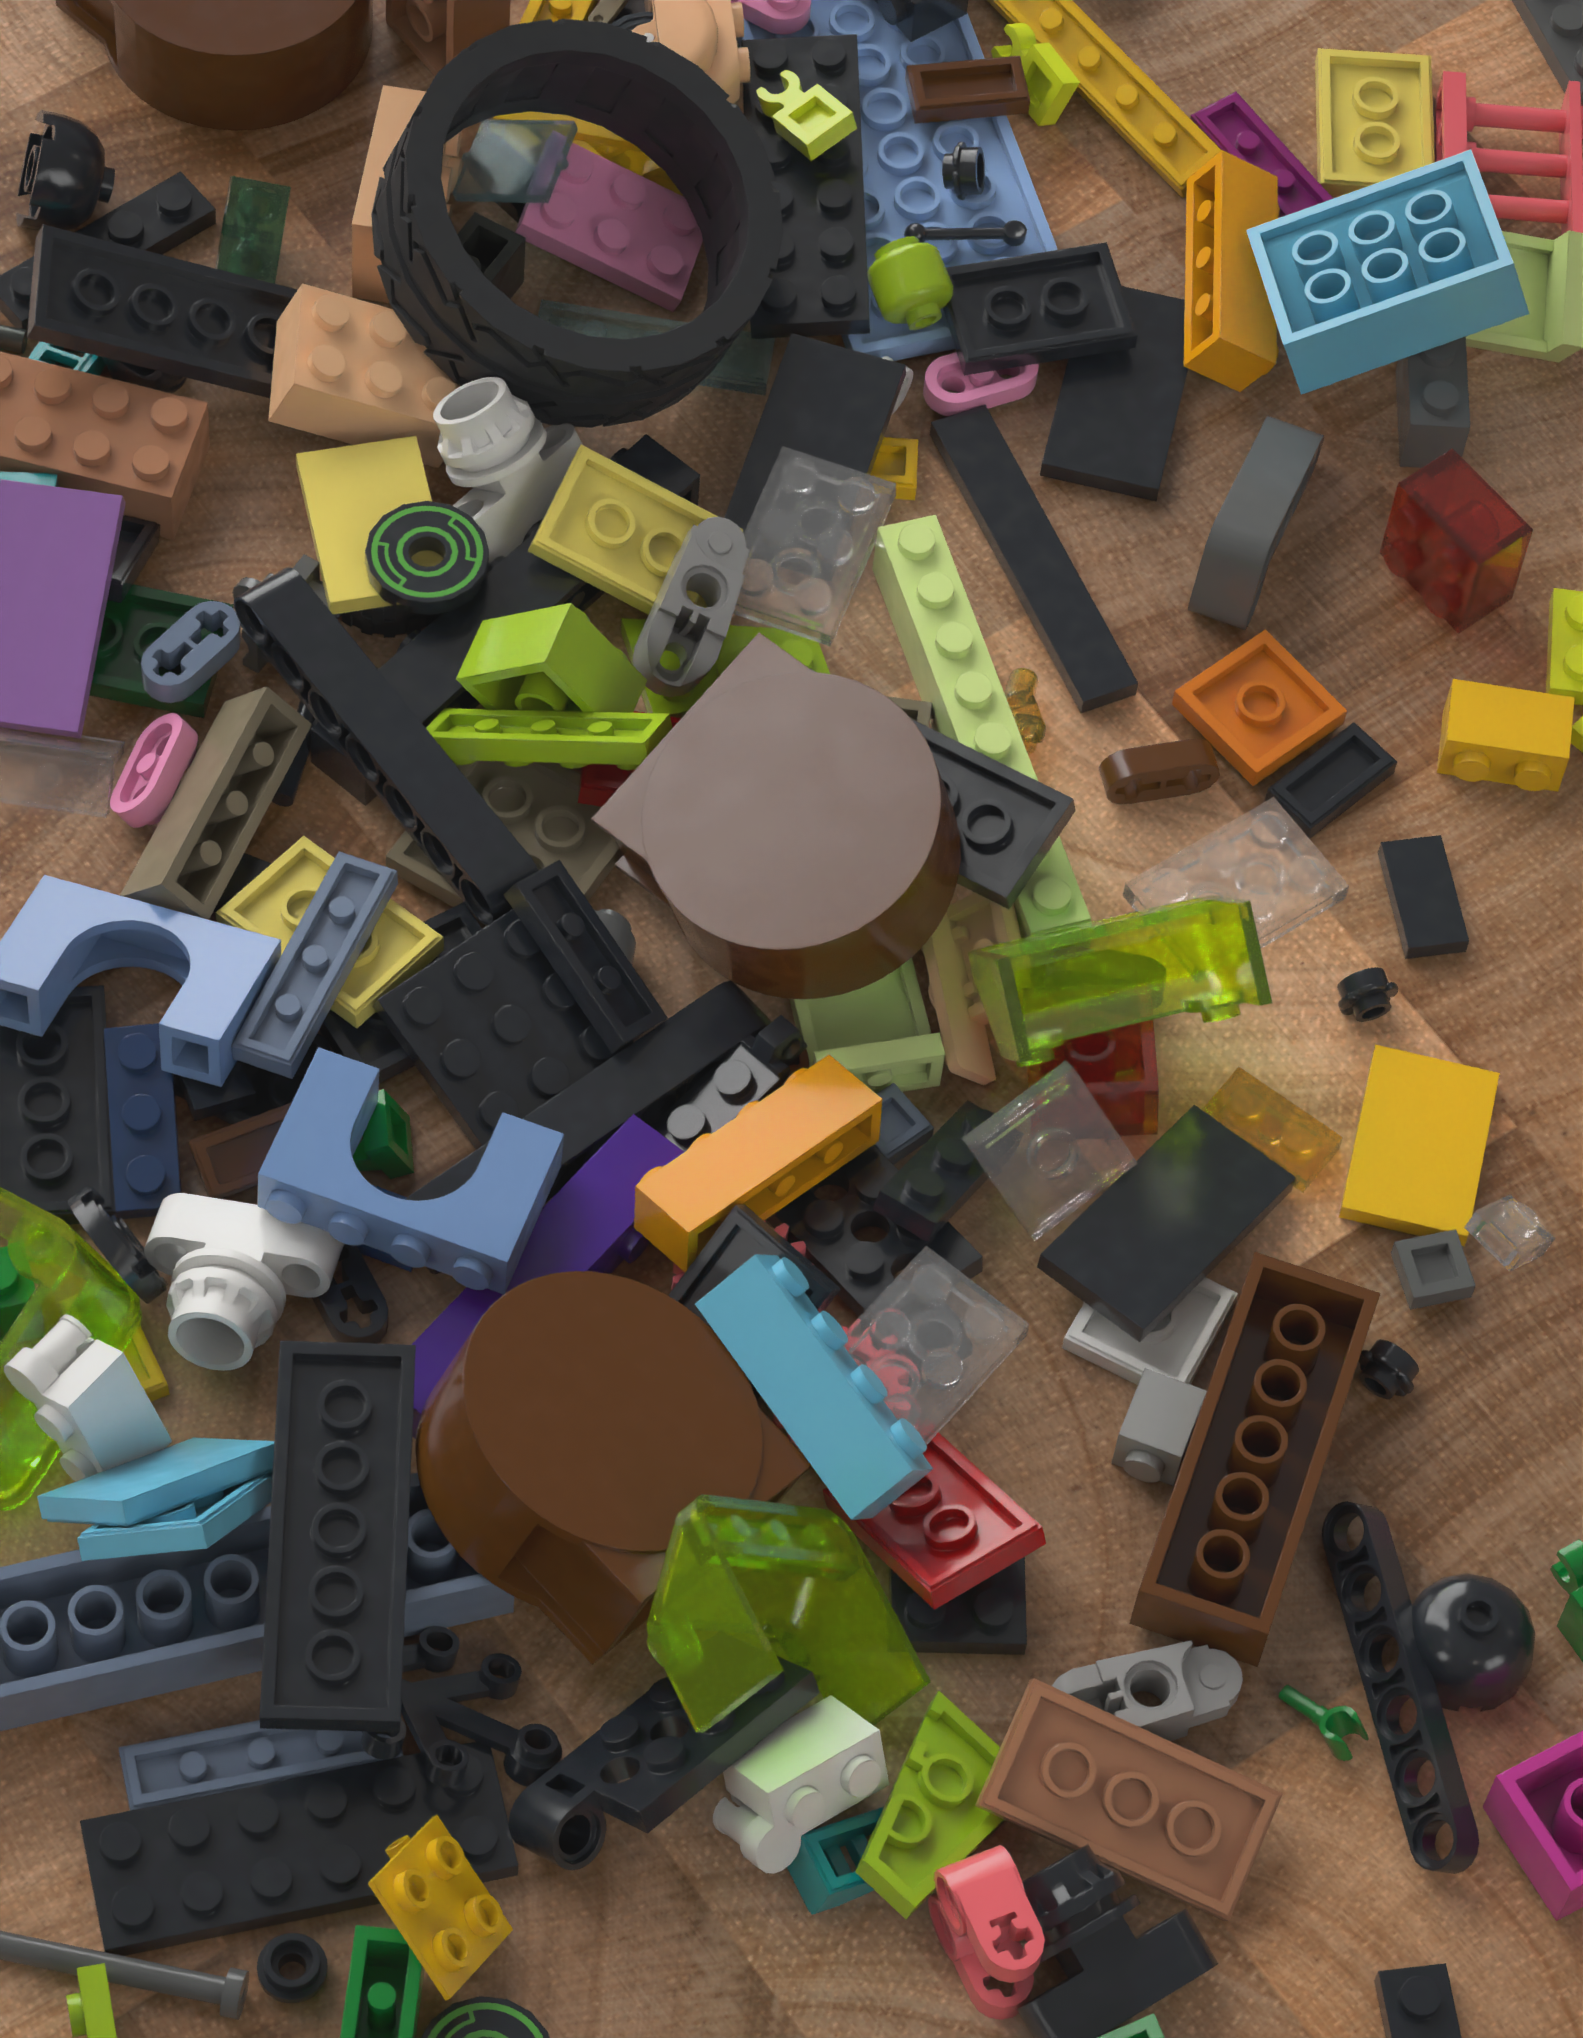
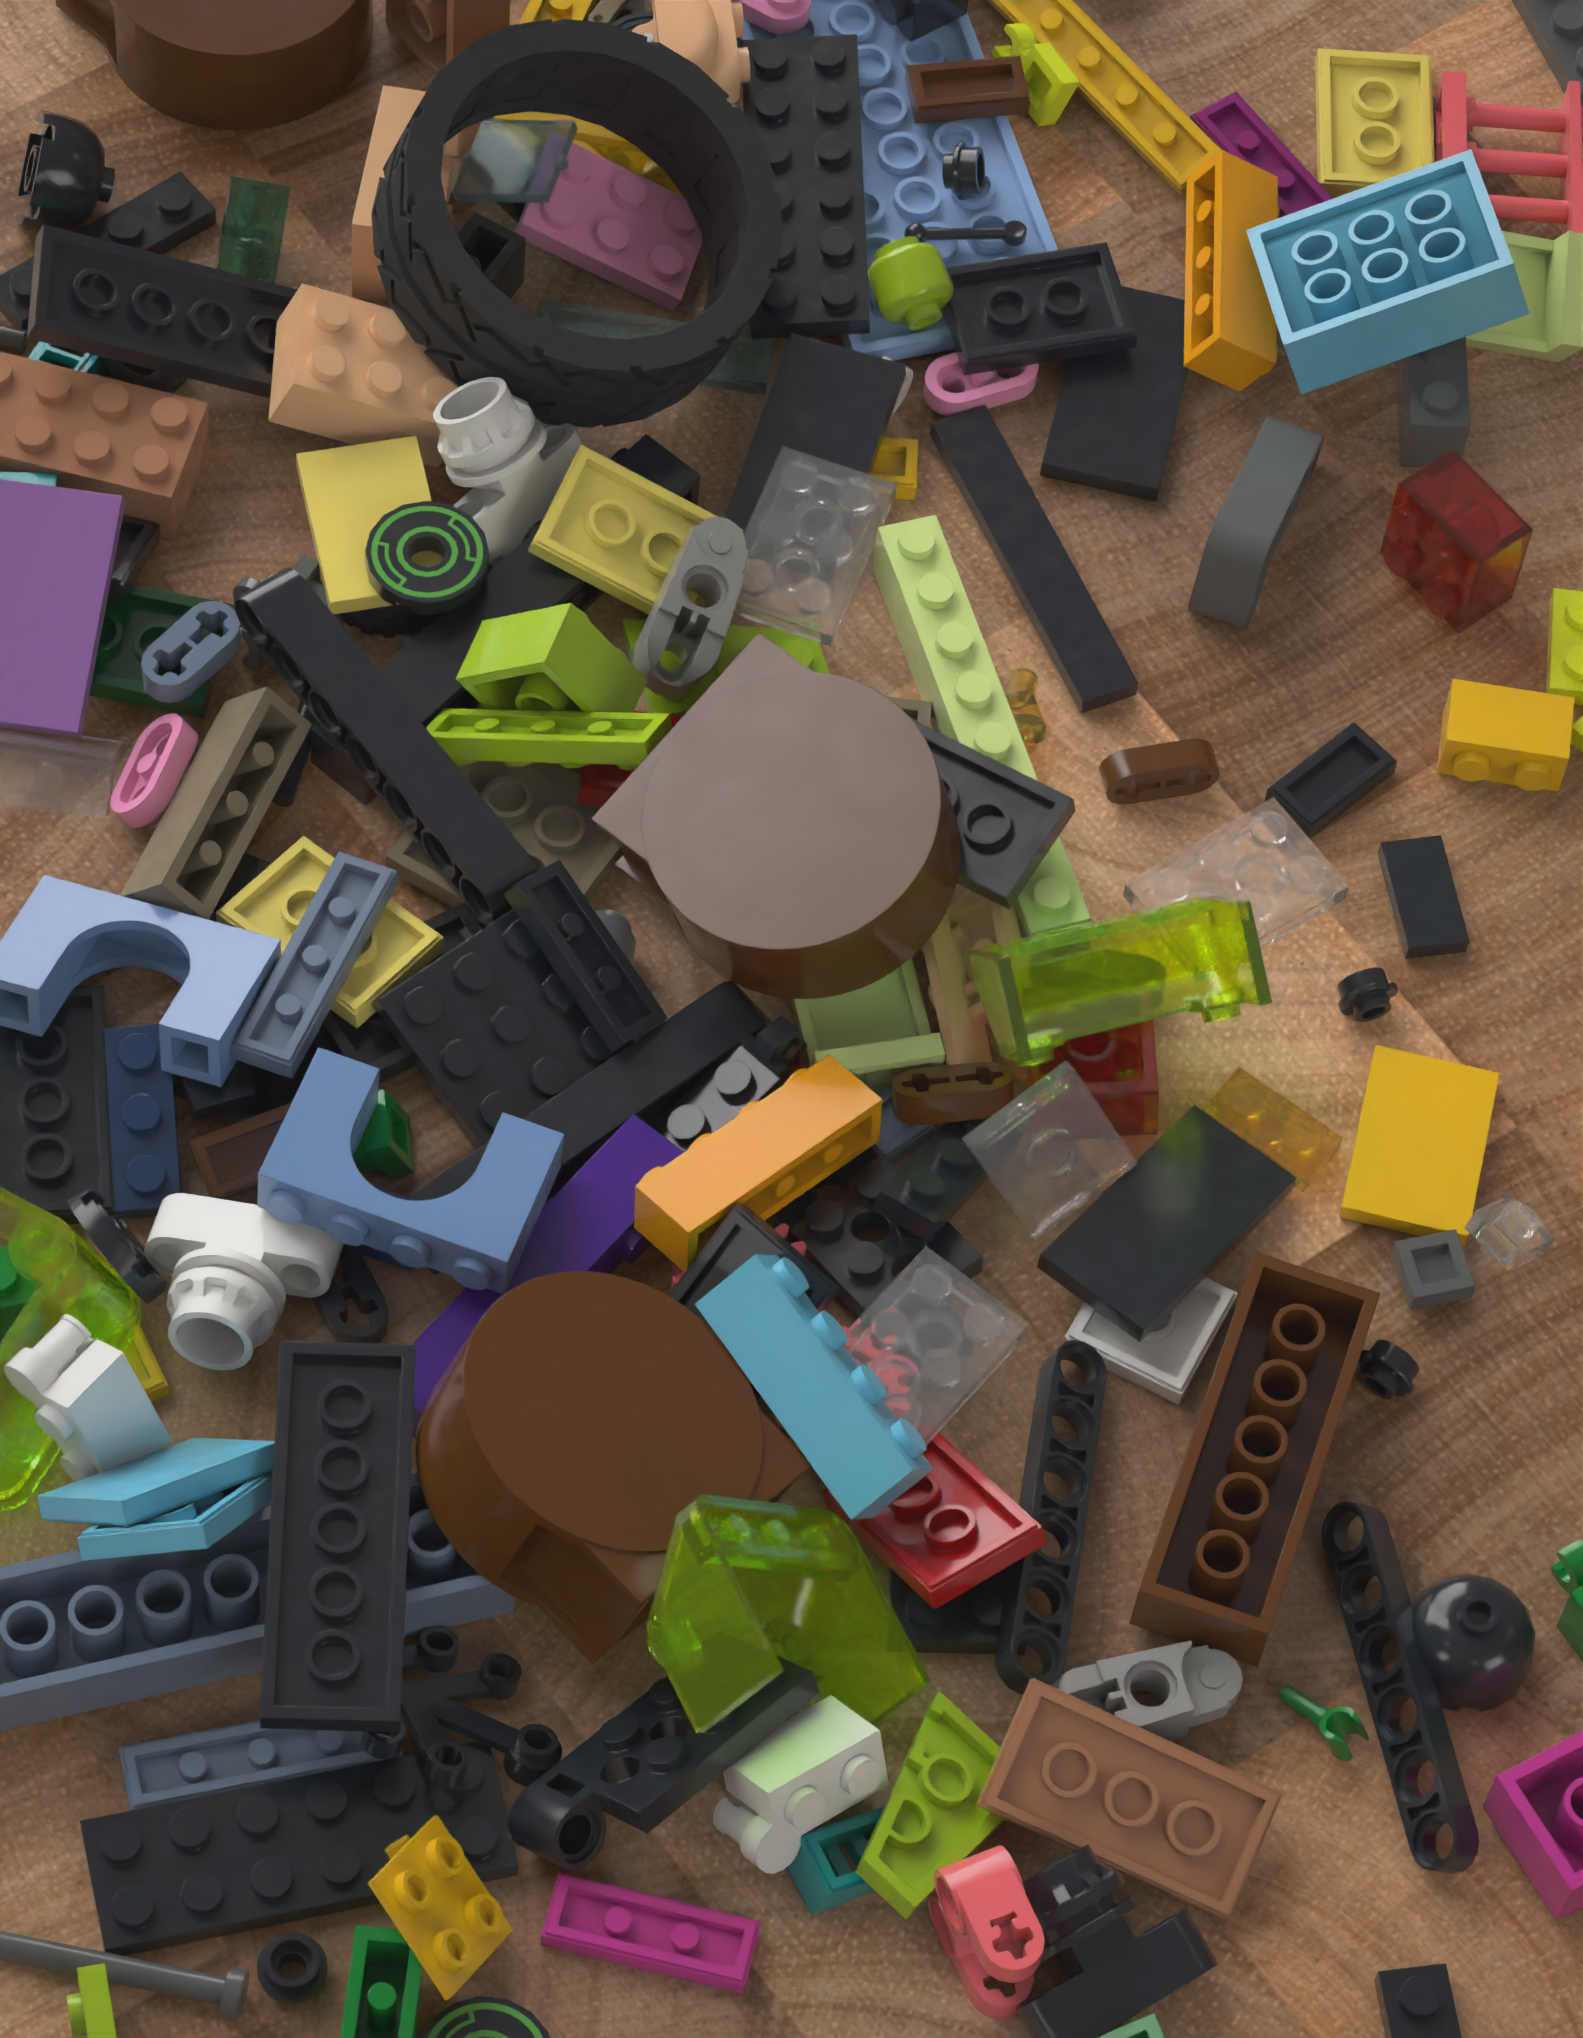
neon yellow plate [756,70,857,161] -> none
light grey brick [1111,1368,1207,1486] -> none
orange plate [1172,629,1347,786] -> none
none -> dark pink tile [540,1872,761,1994]
none -> reddish brown beam [892,1062,1015,1125]
none -> black beam [995,1340,1107,1694]

